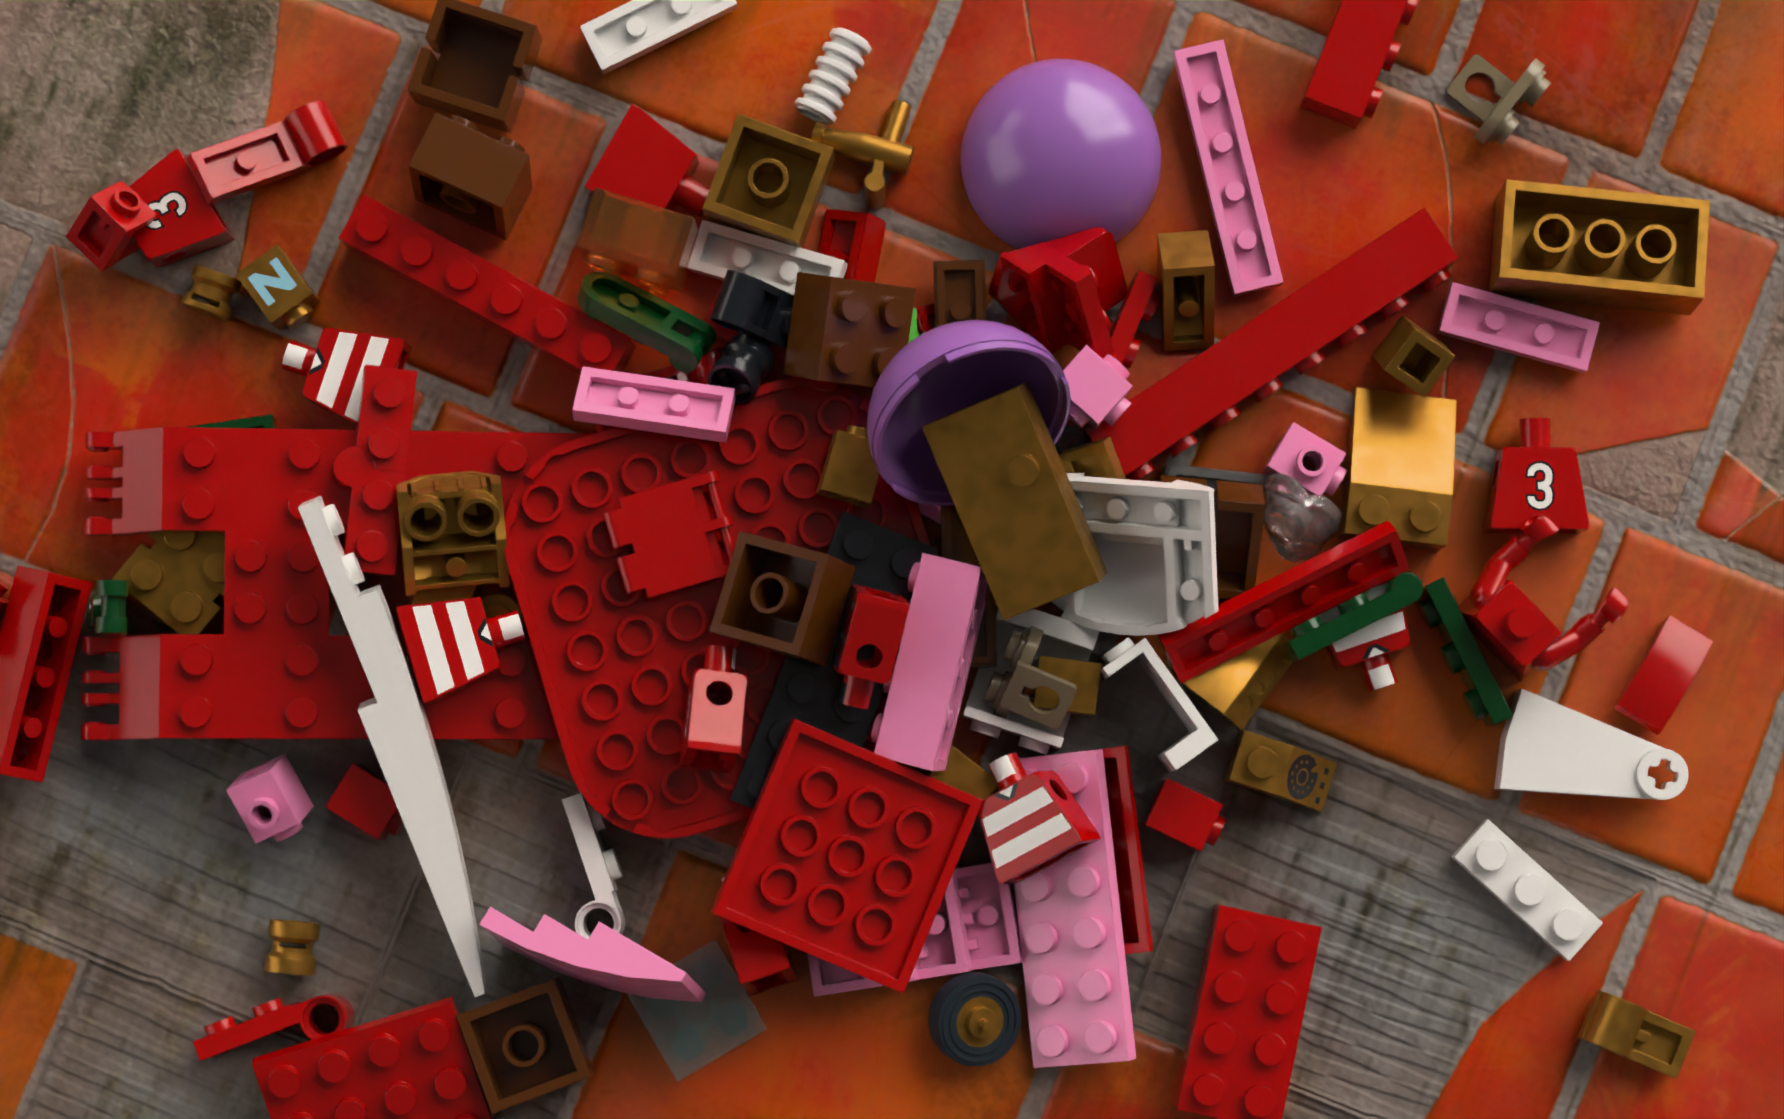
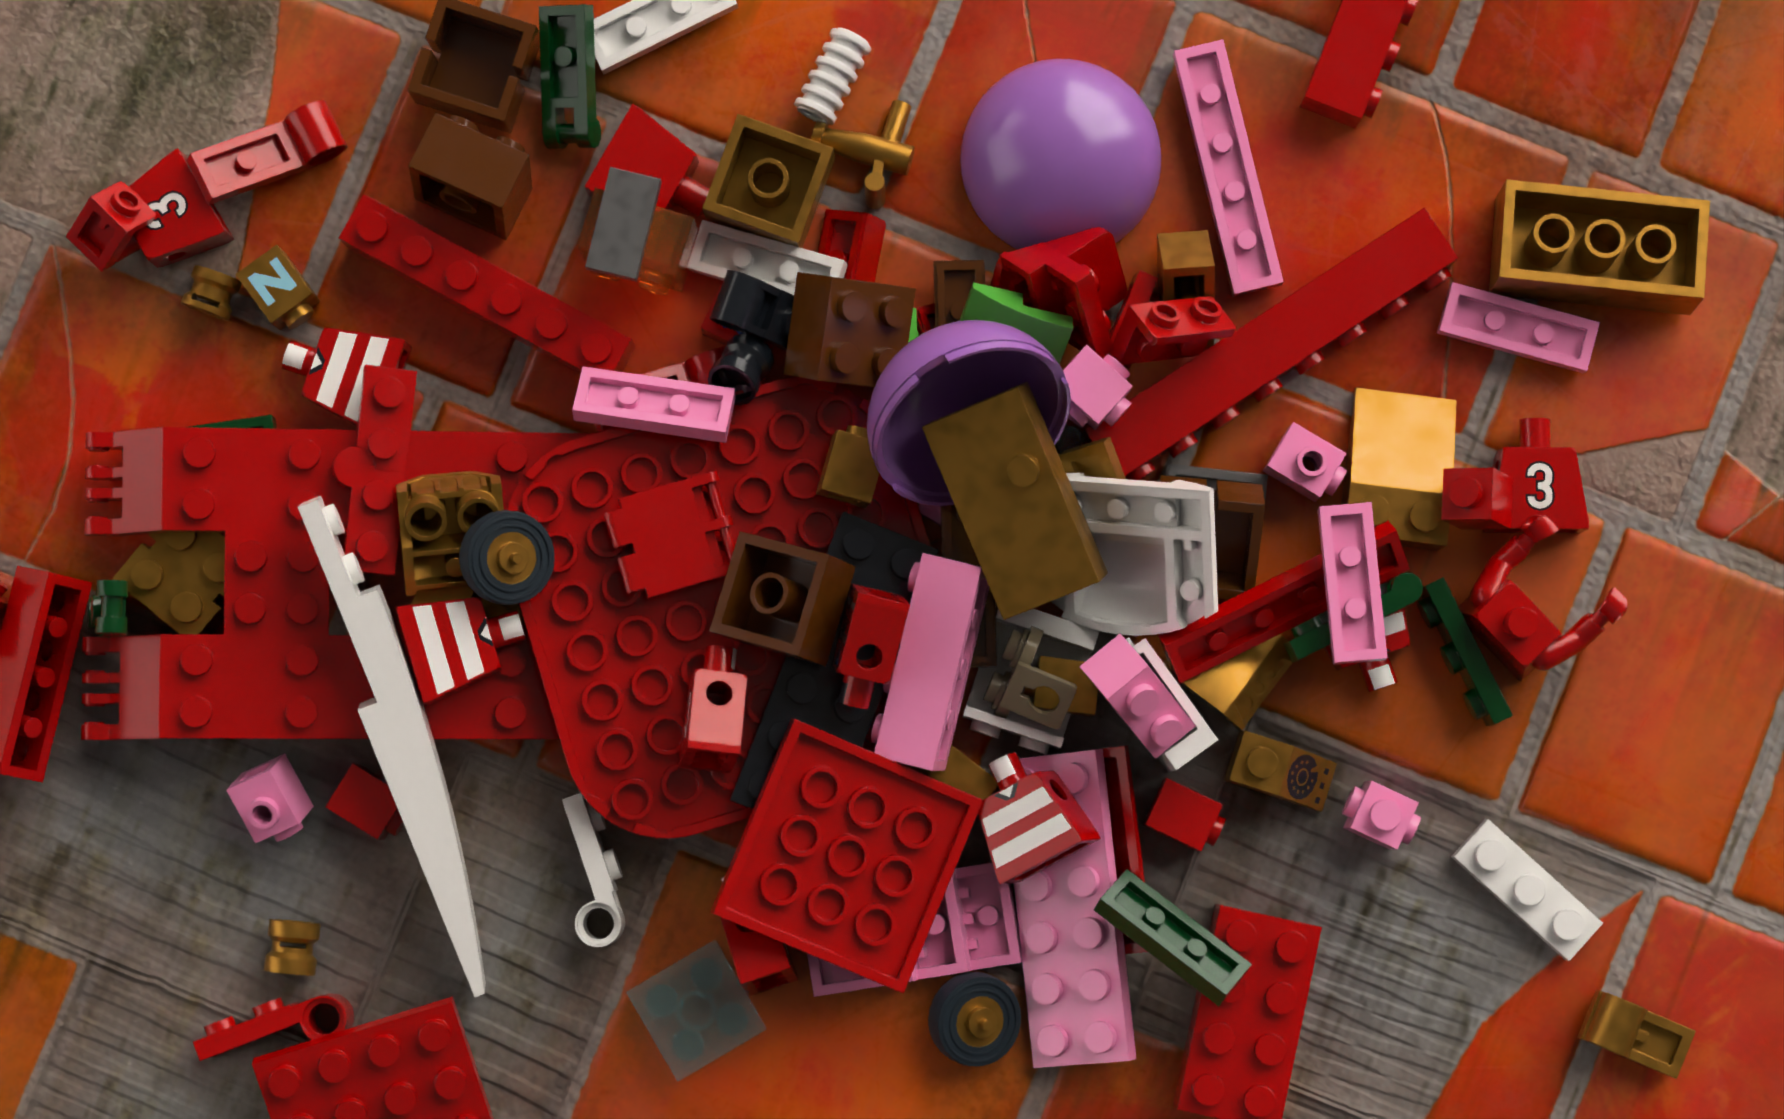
reddish brown brick [456,977,595,1114] -> none
bright pink slope [479,907,706,1002] -> none
dark green plate [577,271,717,373] -> none
clear hair [1263,473,1343,562] -> none
pearl gold brick [1372,315,1455,398] -> none
dark tan bracket [1446,54,1551,146] -> none
white piece [1494,689,1689,800] -> none
red slope [1614,615,1713,735] -> none
none -> black wheel [459,510,555,605]
none -> dark green plate [539,4,601,149]
none -> flat silver tile [585,167,662,282]
none -> bright green slope [959,282,1073,365]
none -> bright pink brick [1080,633,1196,759]
none -> dark green plate [1094,869,1252,1006]
none -> red bracket [1109,296,1236,365]
none -> bright pink plate [1317,502,1388,665]
none -> bright pink brick [1342,781,1421,850]
none -> red brick [1441,467,1513,530]

